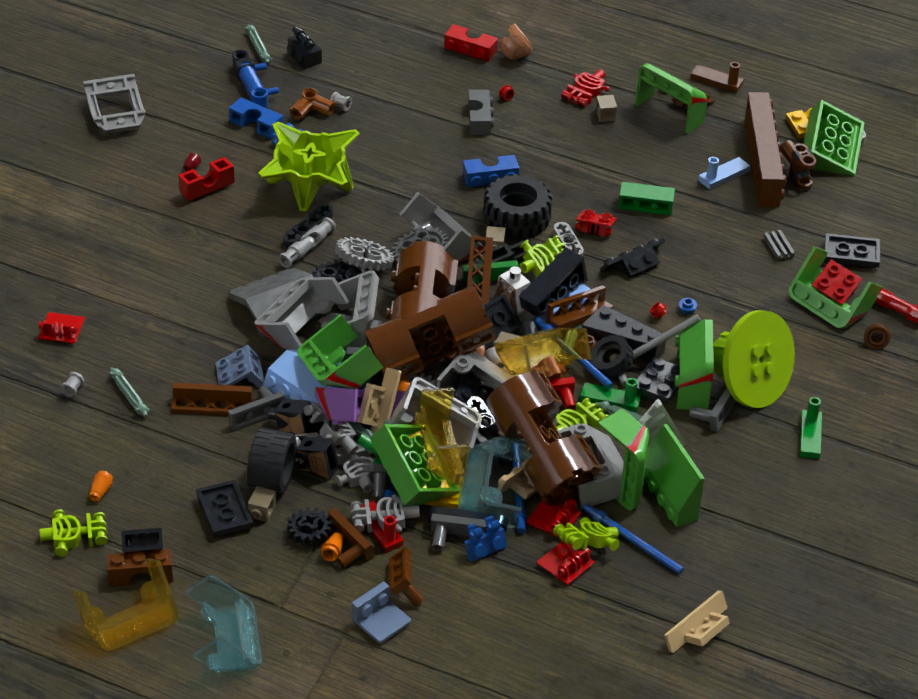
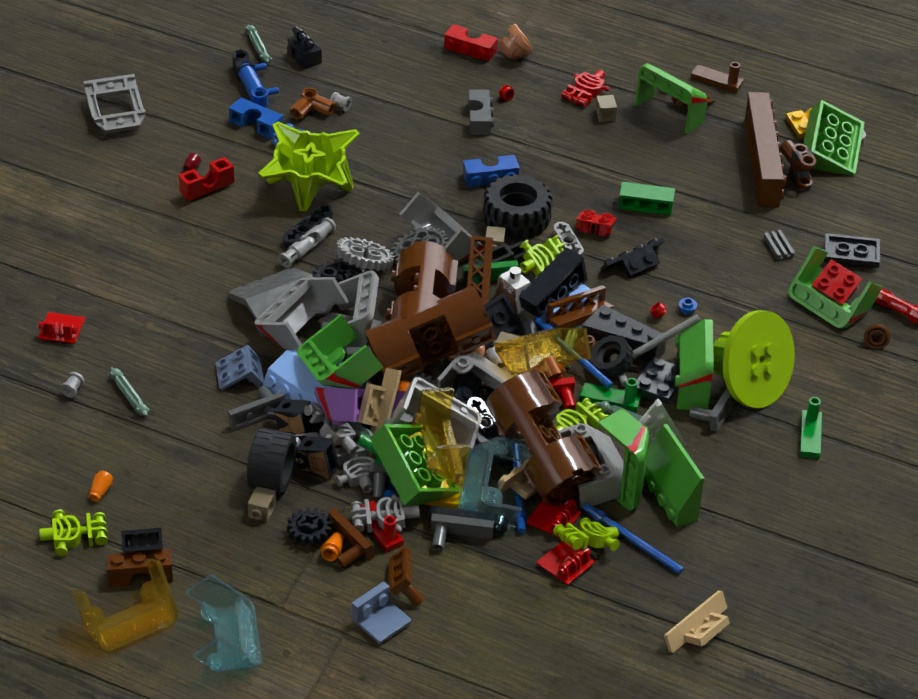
reddish brown fence [171,382,253,416] -> none
black plate [196,480,253,538] -> none
blue plate [464,516,507,562] -> none
light blue piece [698,157,750,190] -> none

